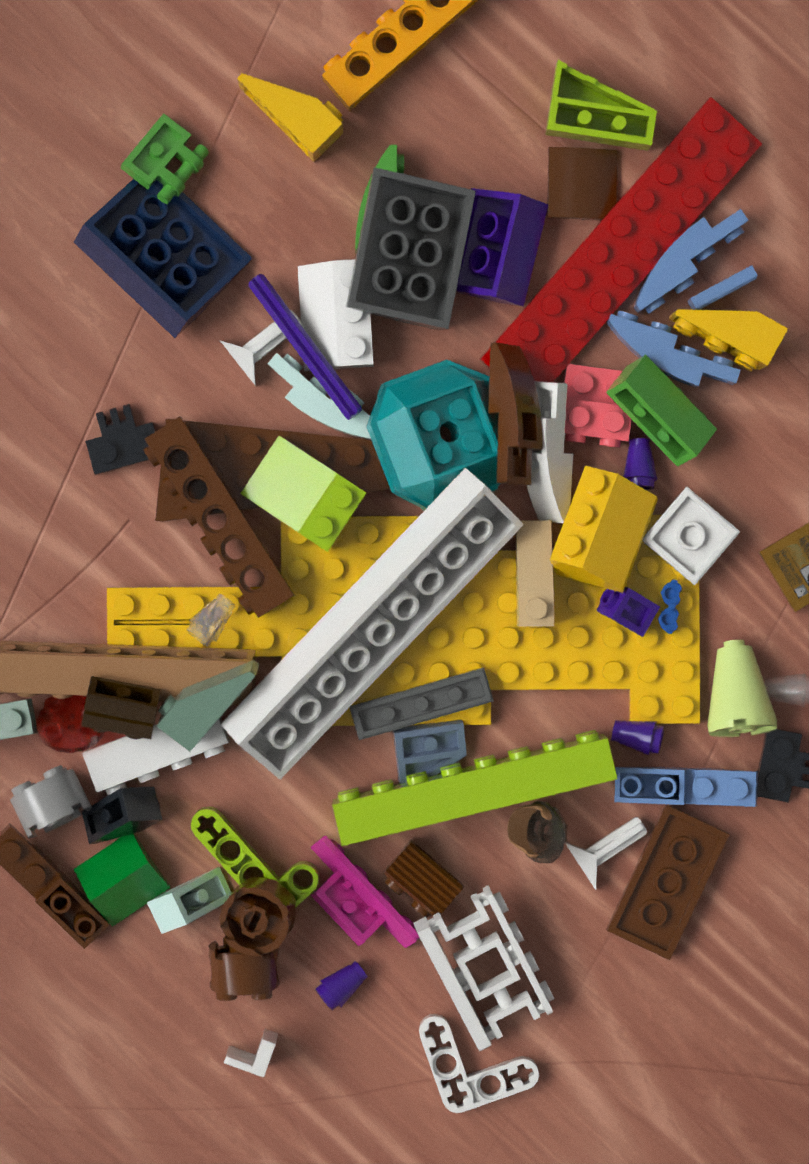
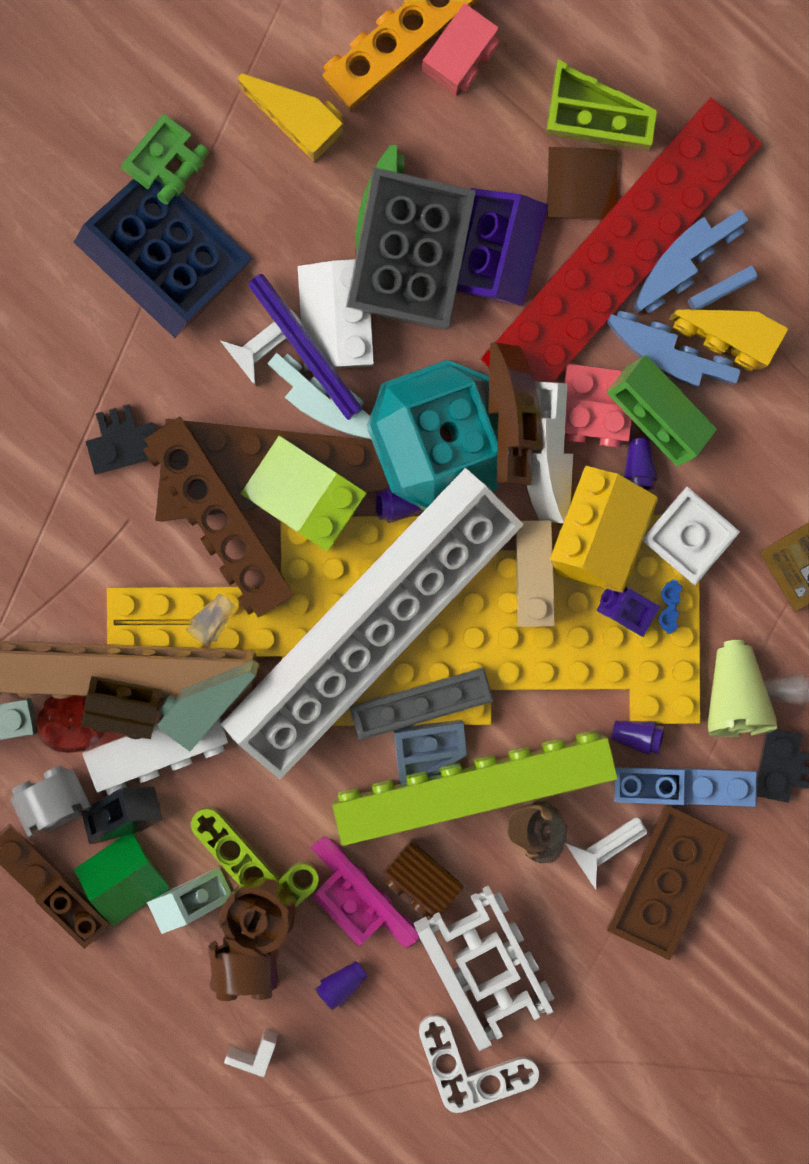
none -> dark purple cone [376,488,424,523]
none -> coral brick [422,3,500,96]

